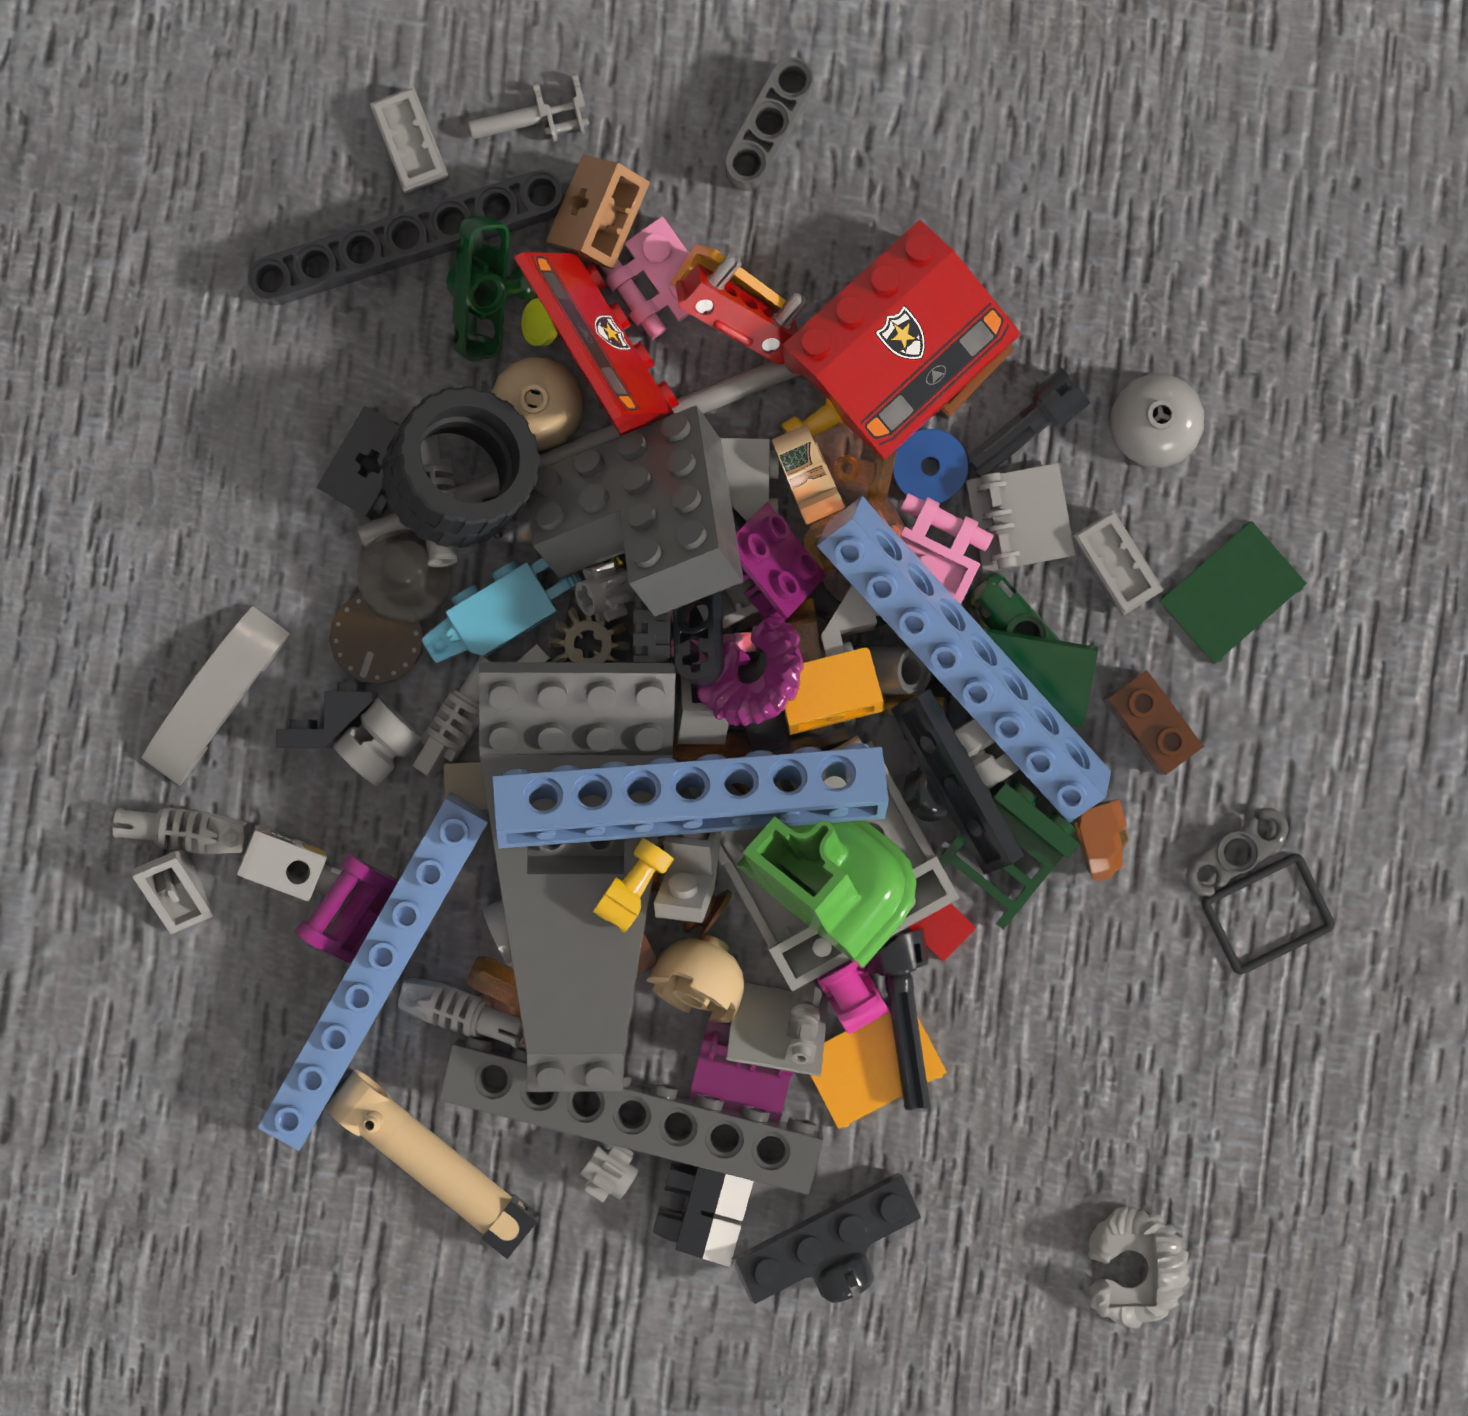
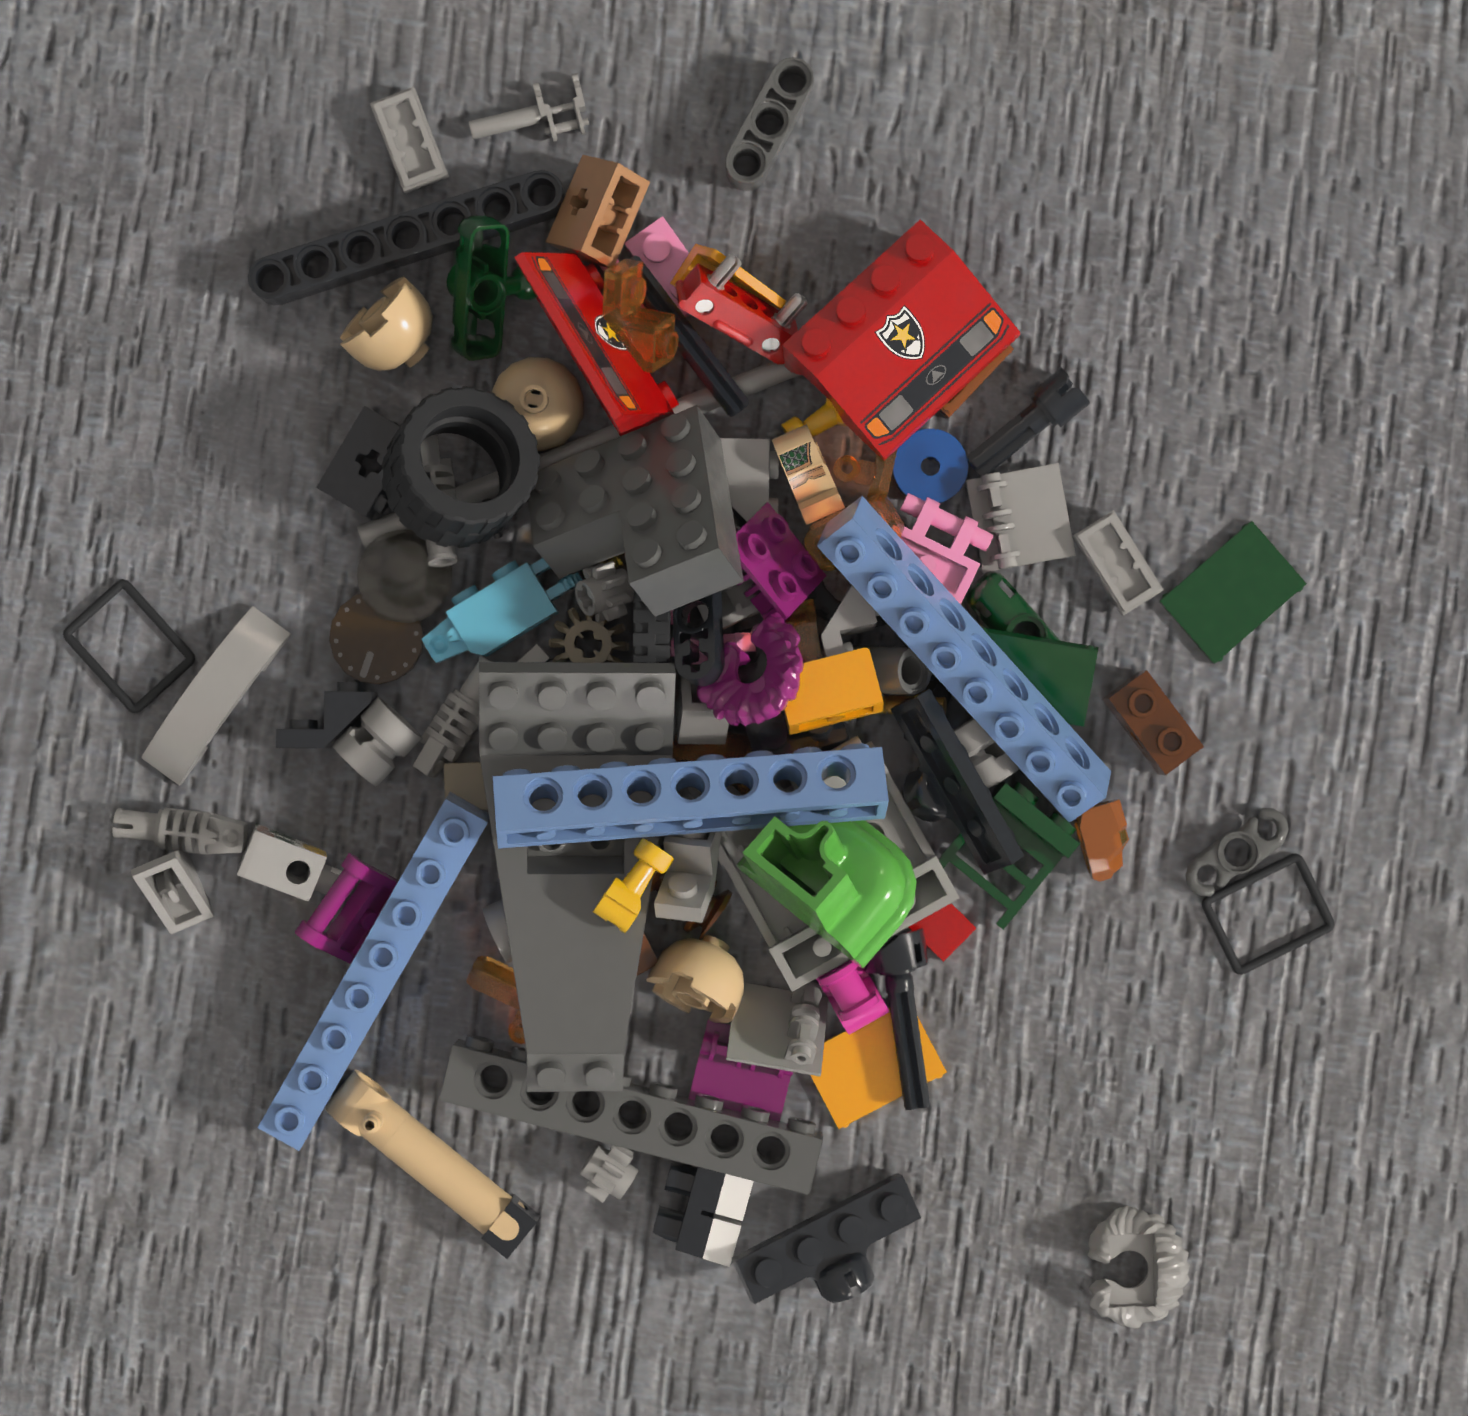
light grey hinge [398,977,524,1048] -> none
neon yellow piece [521,298,558,346] -> none
light grey cylinder [1110,374,1204,468] -> none
none -> black piece [63,579,195,713]
none -> tan cylinder [340,276,433,371]
none -> clear orange slope [603,258,679,373]
none -> black axle [619,256,749,417]

